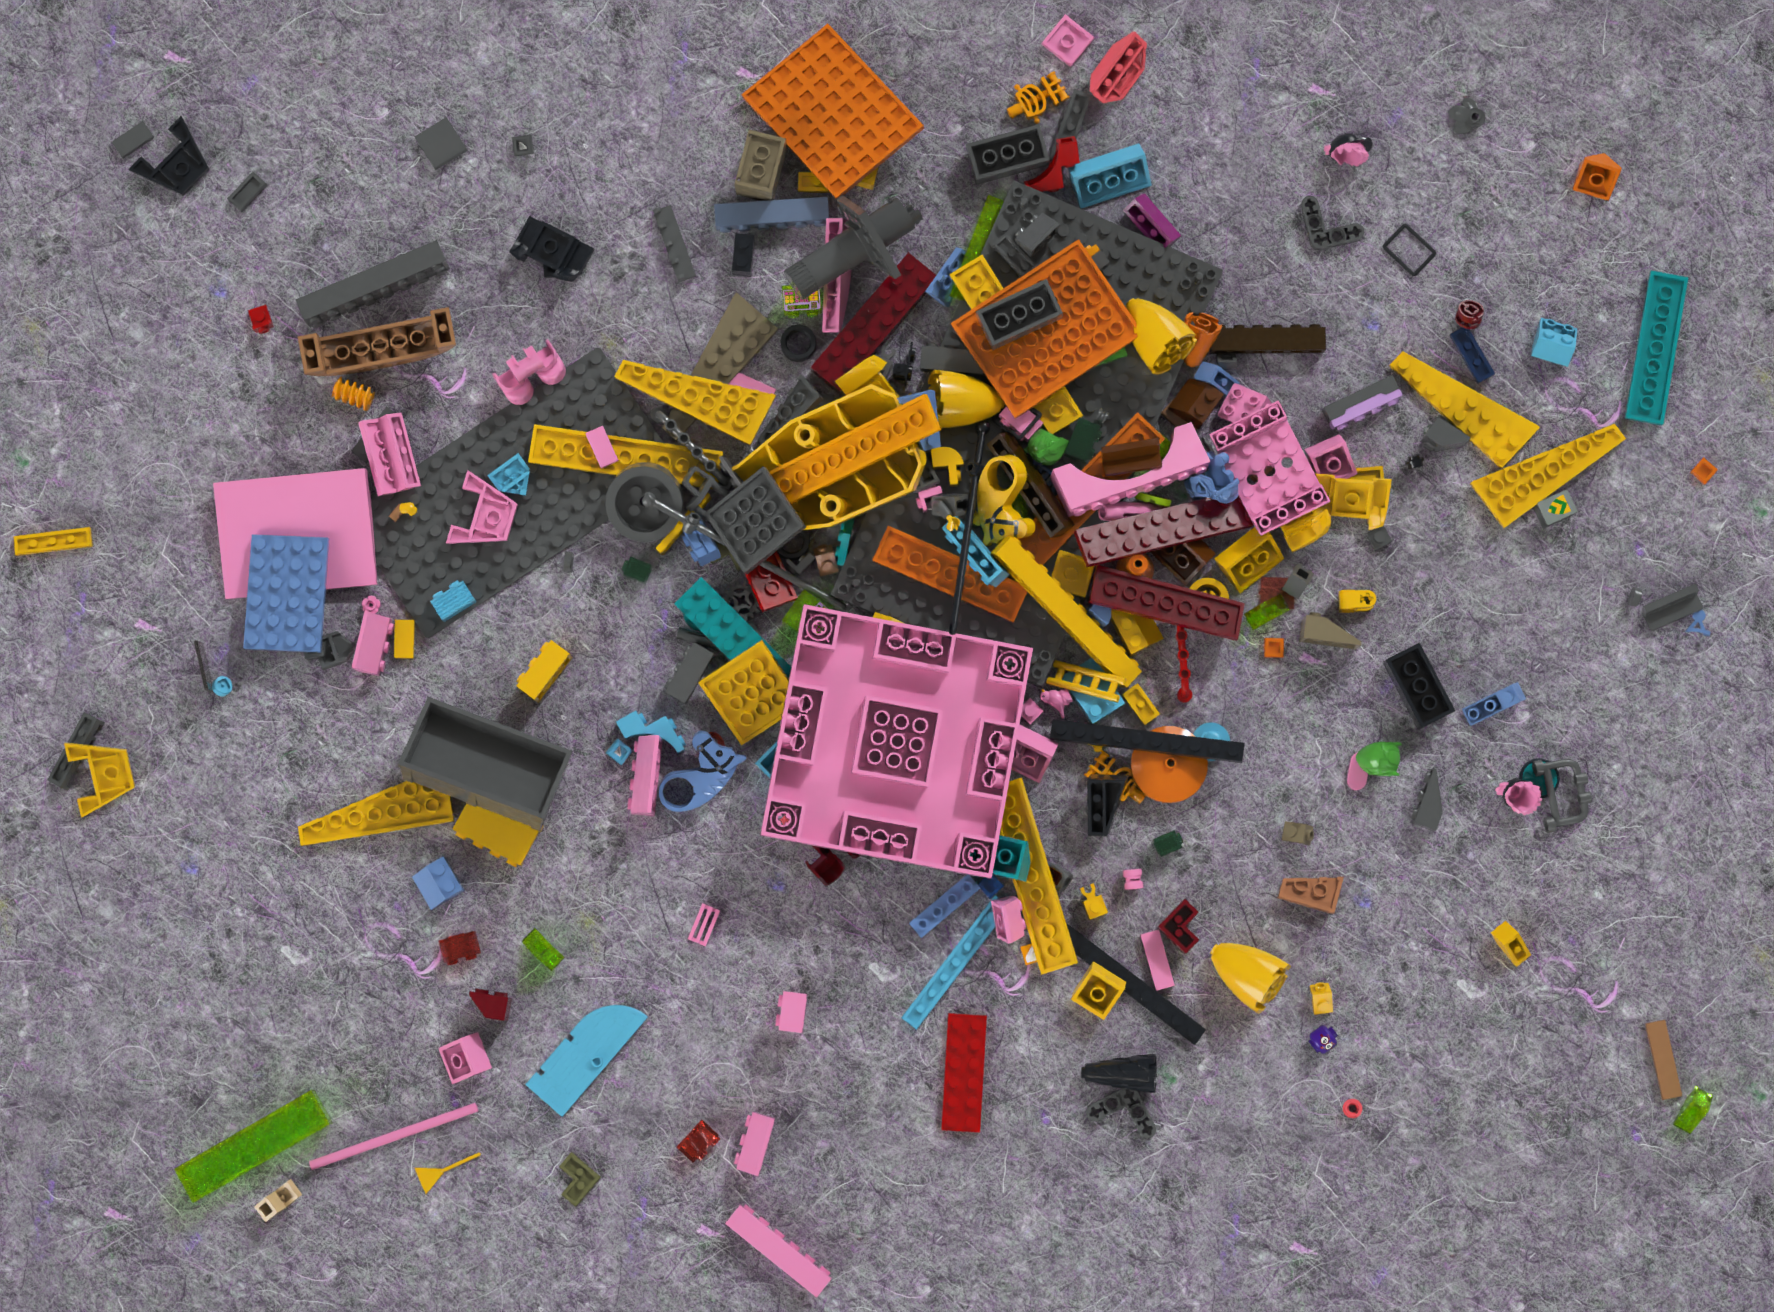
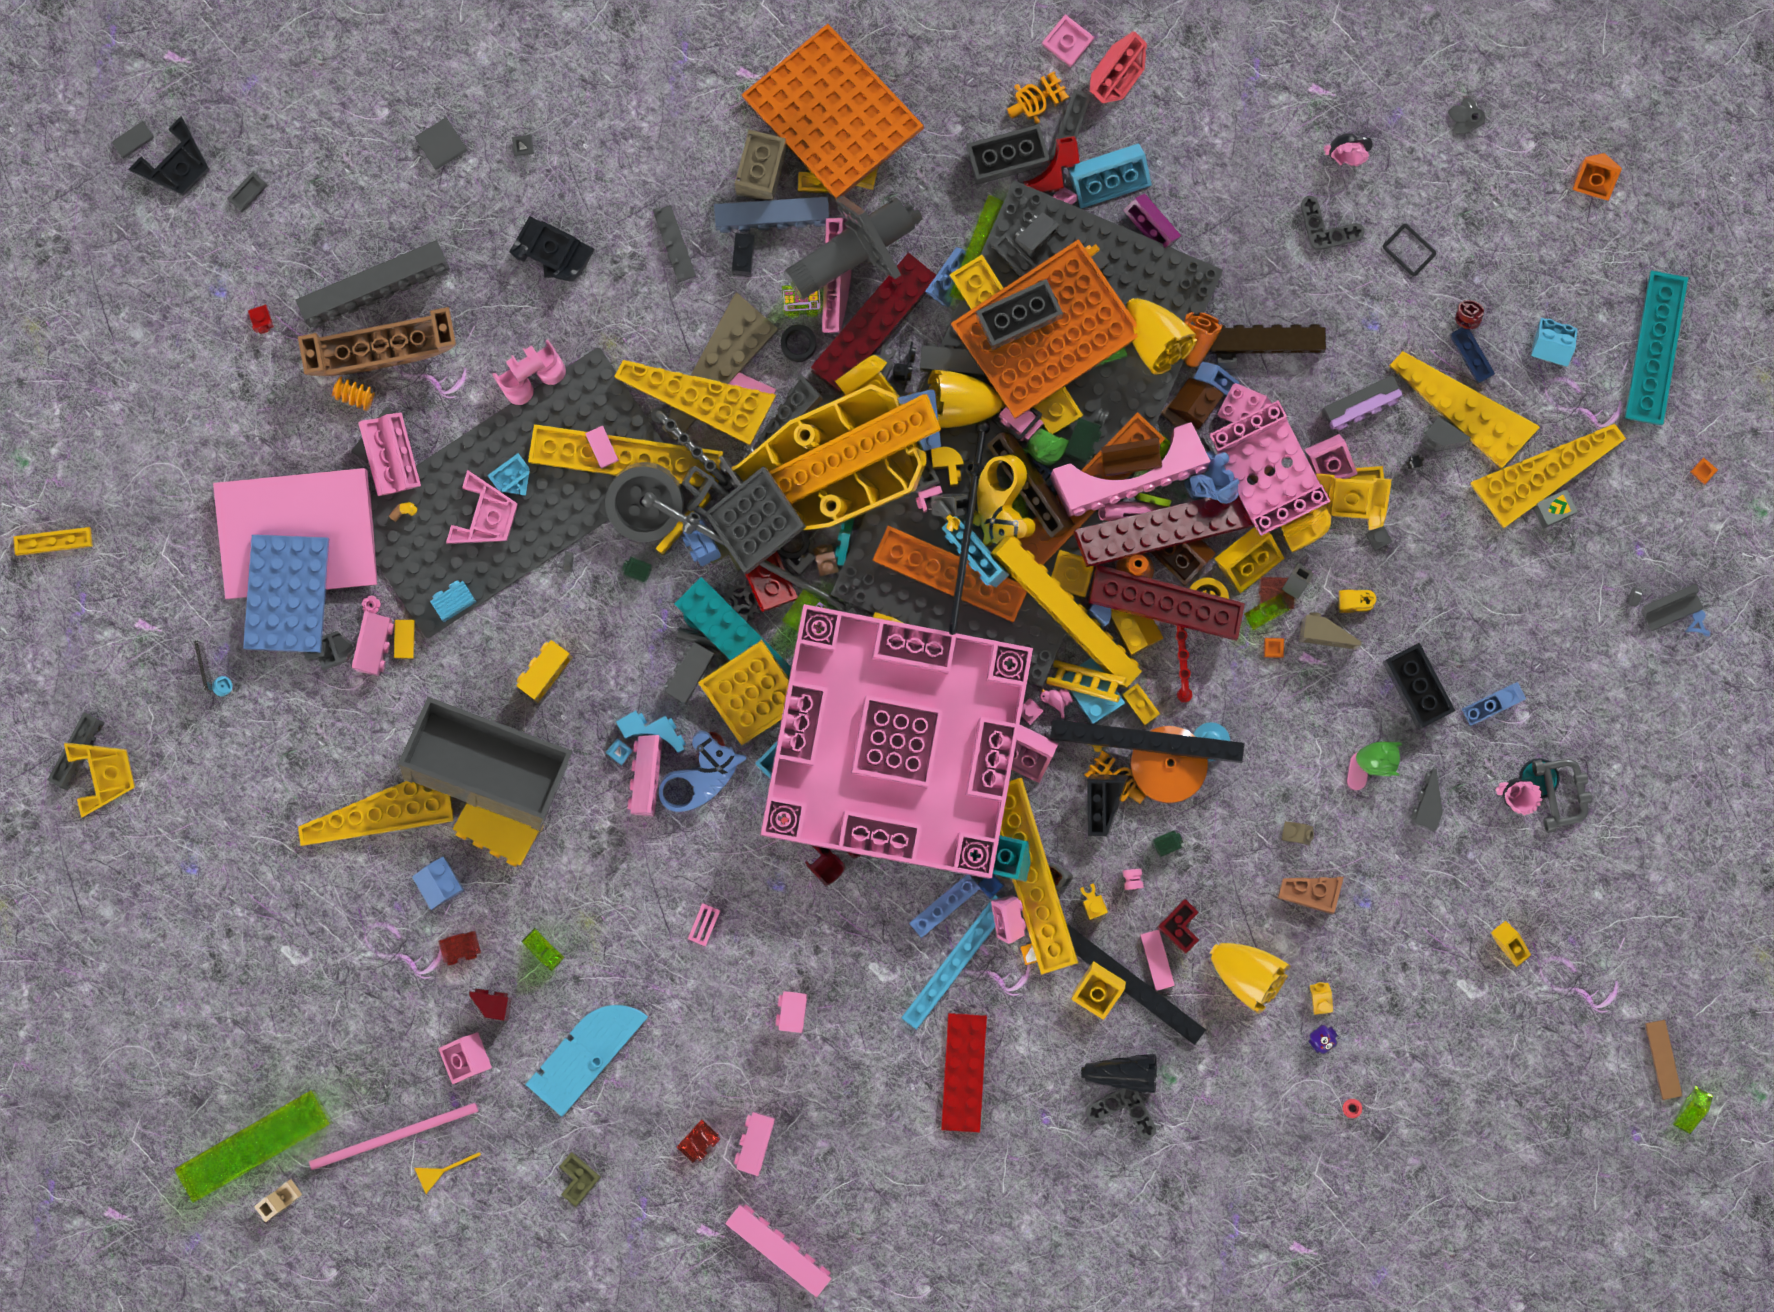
none -> bright pink plate [1052,187,1078,205]

